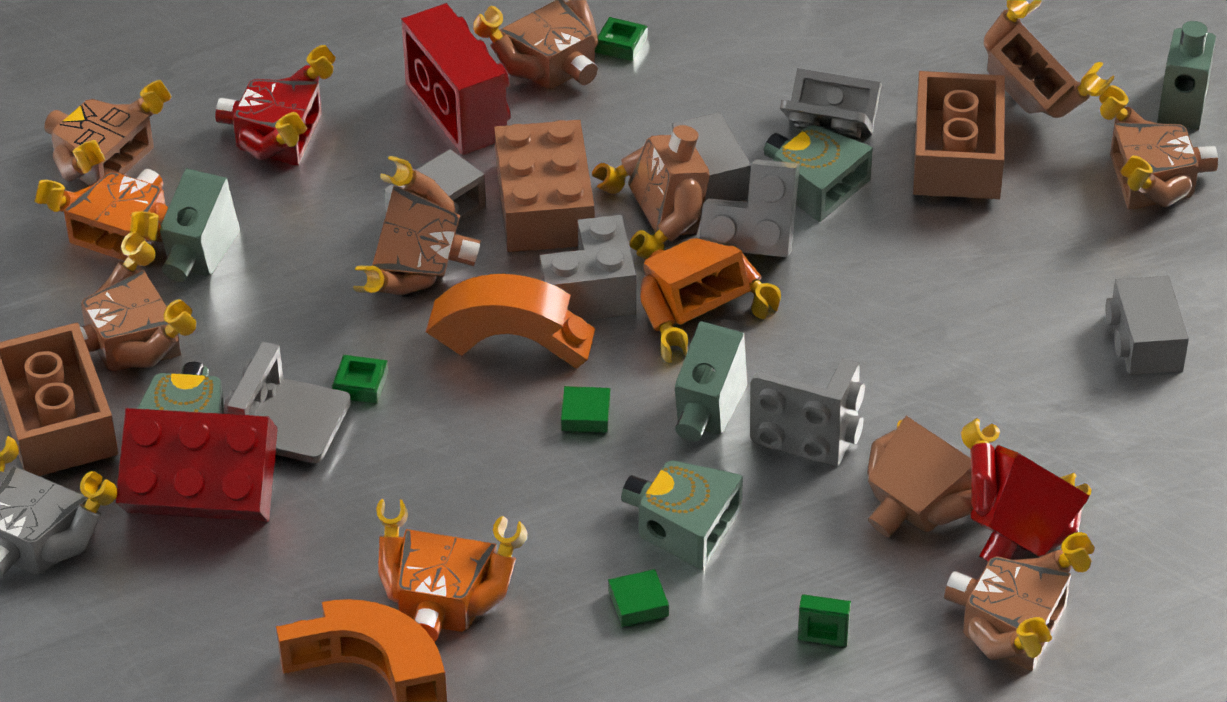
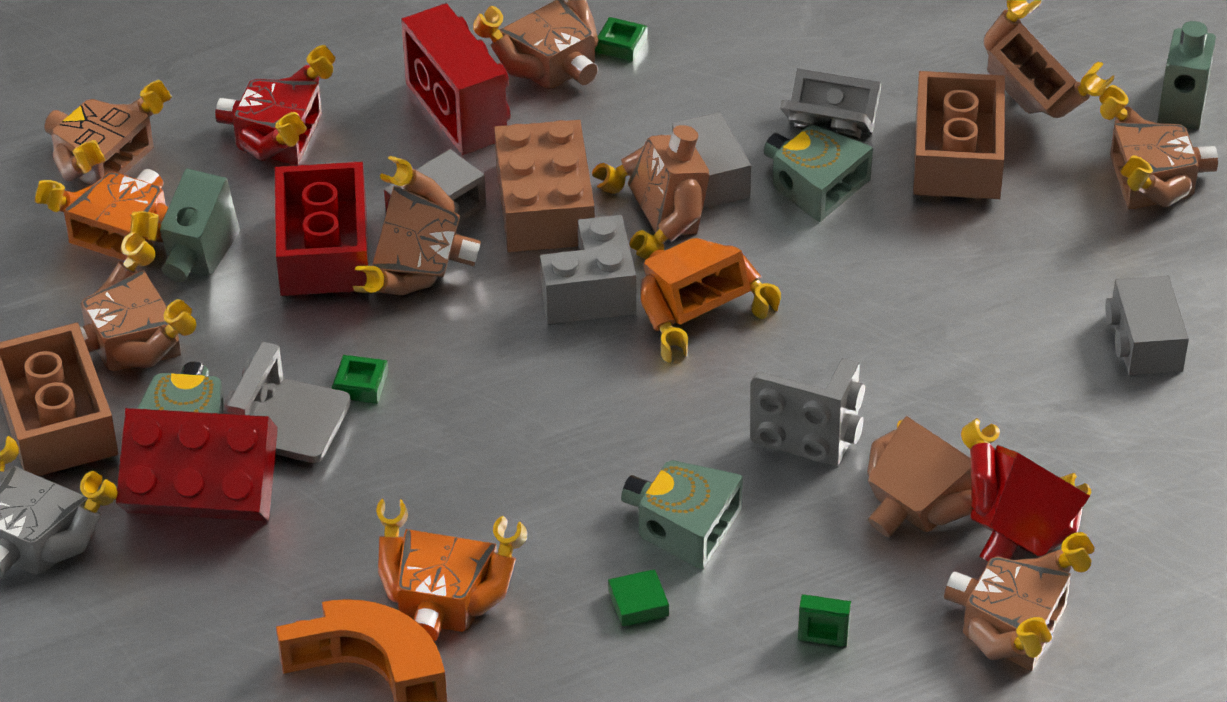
orange arch [426,274,595,369] -> none
green tile [561,386,611,433] -> none
sand green torso [675,321,747,442] -> none
light grey brick [700,159,800,257] -> none
none -> red brick [275,161,369,296]

